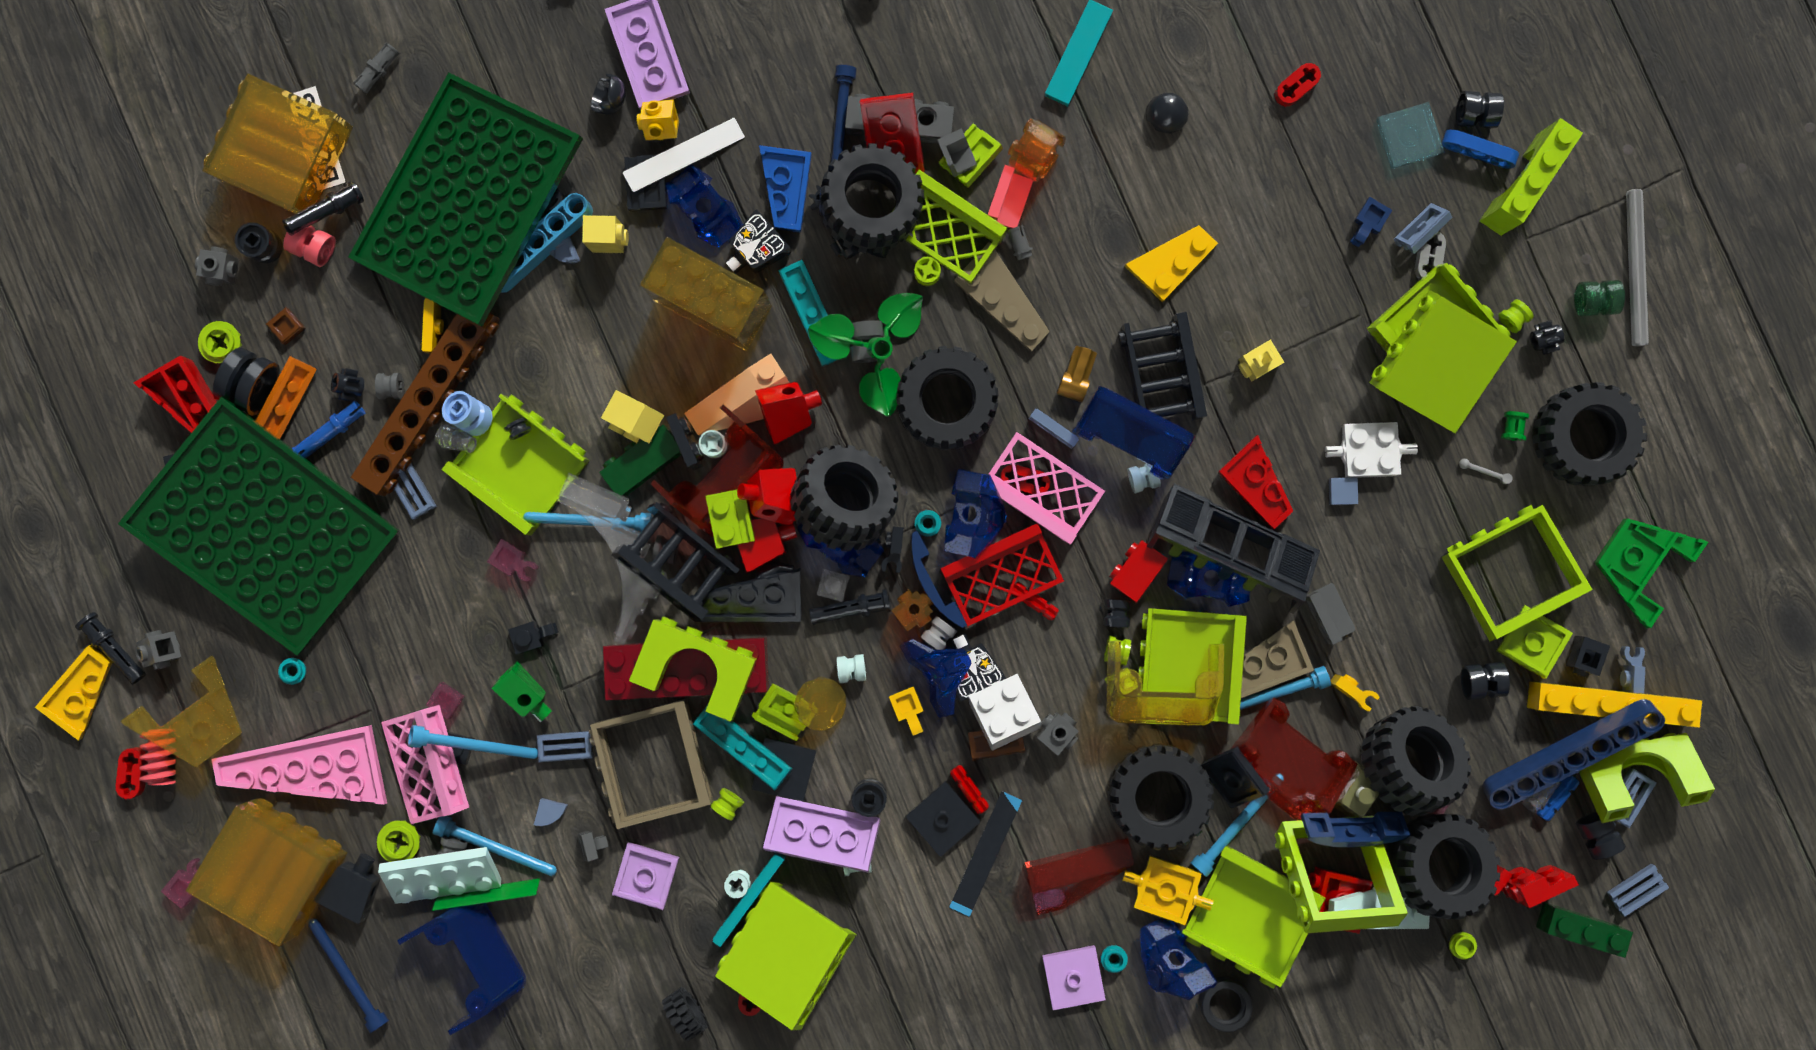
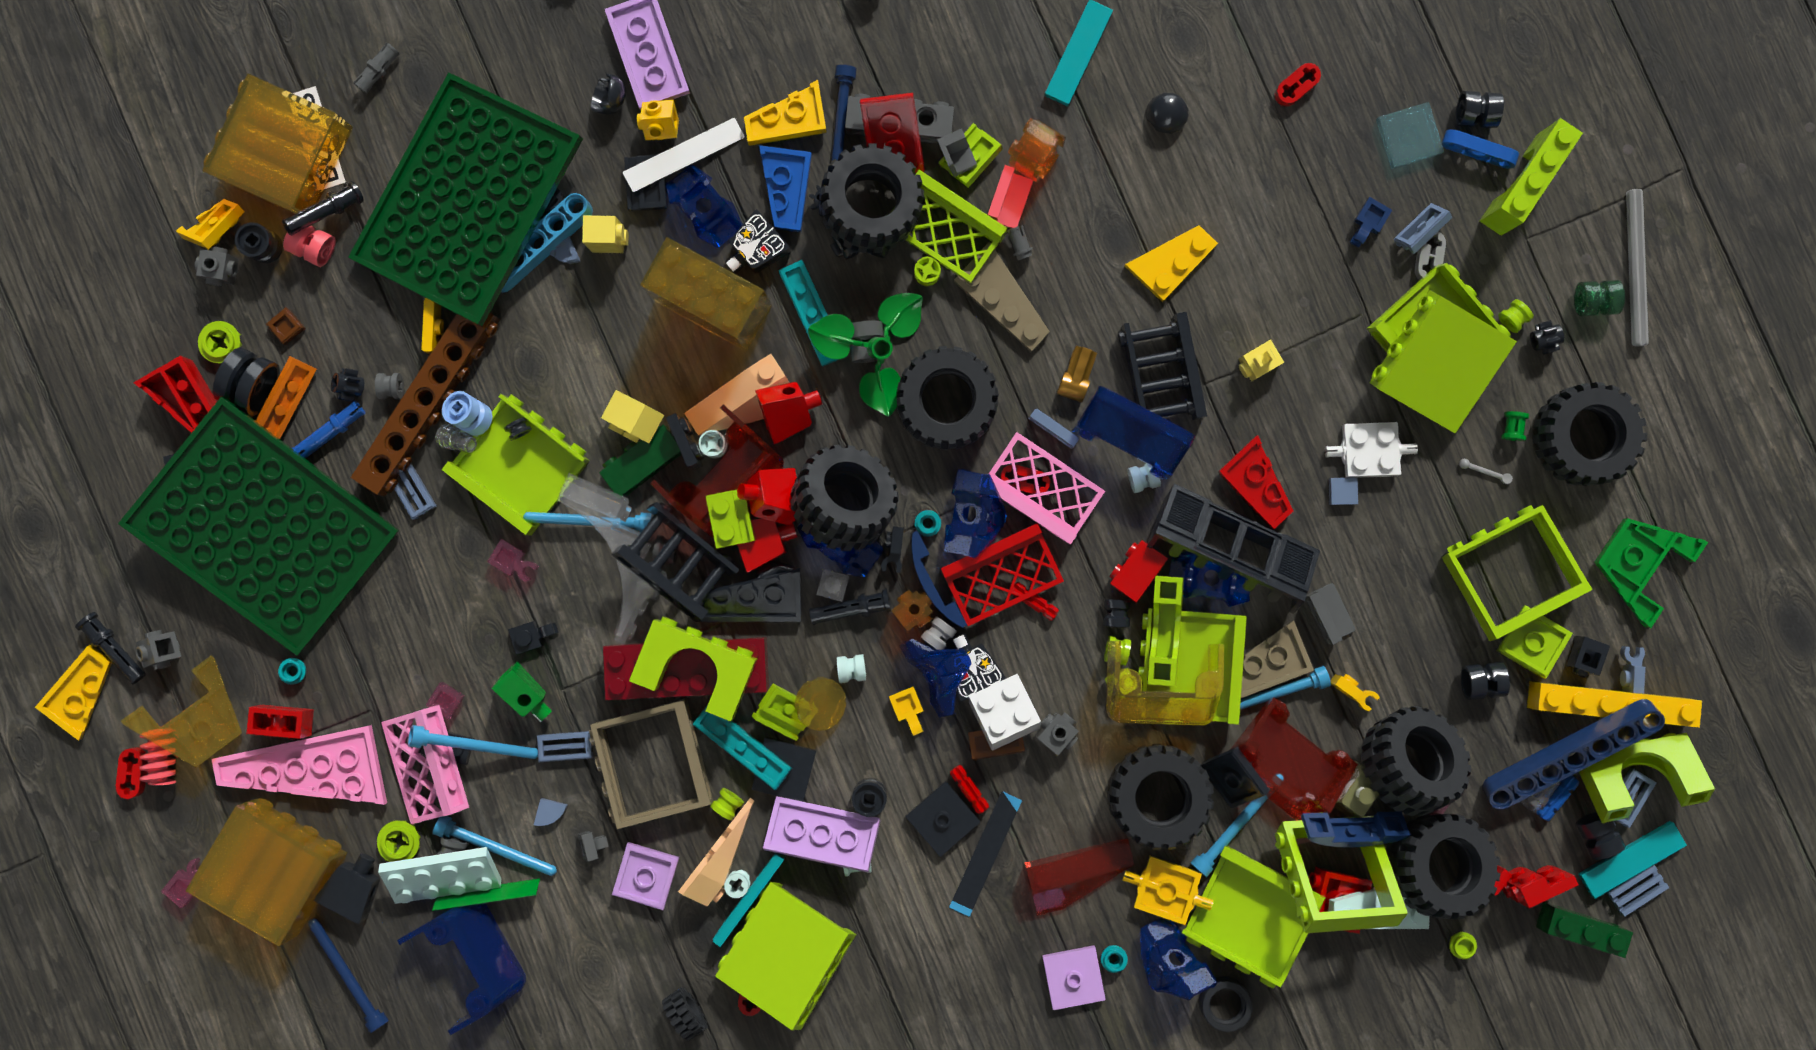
none -> yellow wing [176,199,245,250]
none -> red brick [246,705,314,739]
none -> light nougat wedge [678,798,754,906]
none -> yellow wing [744,80,827,146]
none -> lime arch [1148,576,1184,687]
none -> teal tile [1578,821,1687,899]

